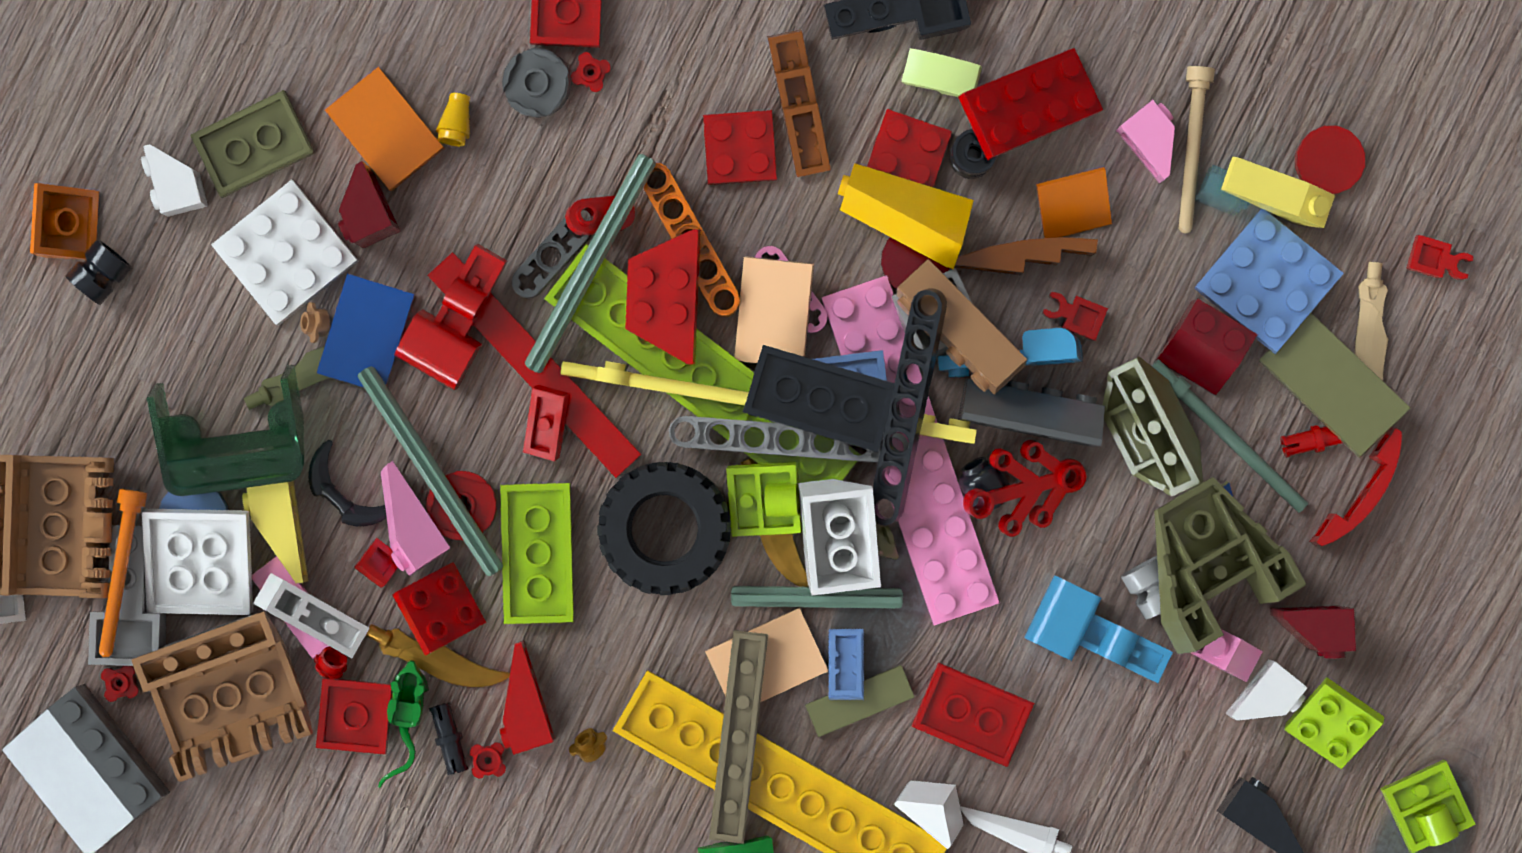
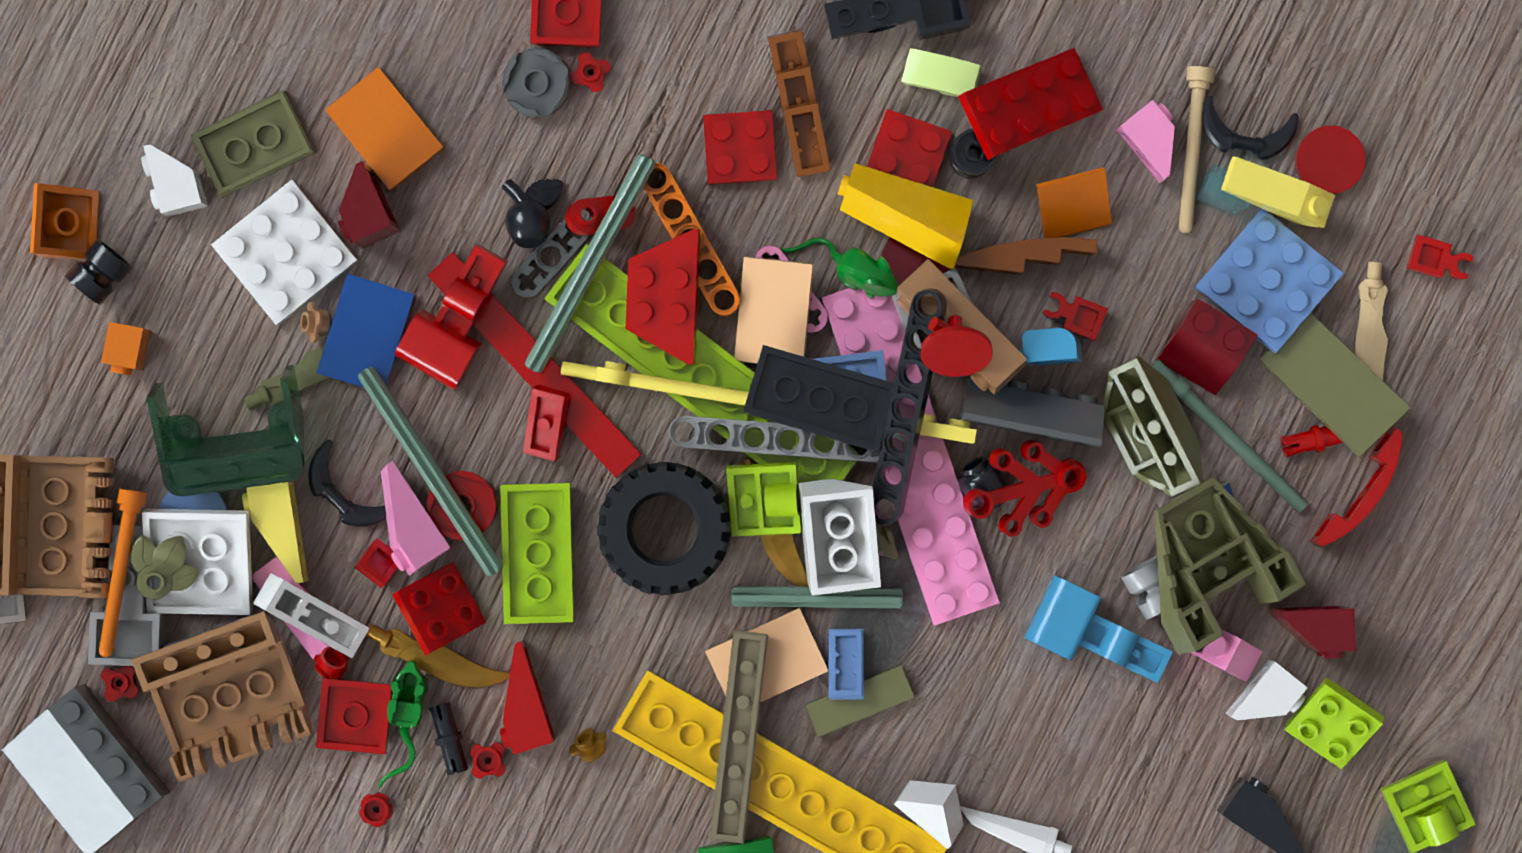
yellow cone [436,93,470,147] -> none
red tile [911,662,1035,767] -> none
none -> orange brick [101,322,151,376]
none -> olive plate [131,535,199,600]
none -> red plate [359,792,394,827]
none -> black piece [502,179,563,248]
none -> green animal [781,238,898,299]
none -> red shield [921,315,993,377]
none -> black piece [1202,96,1298,160]

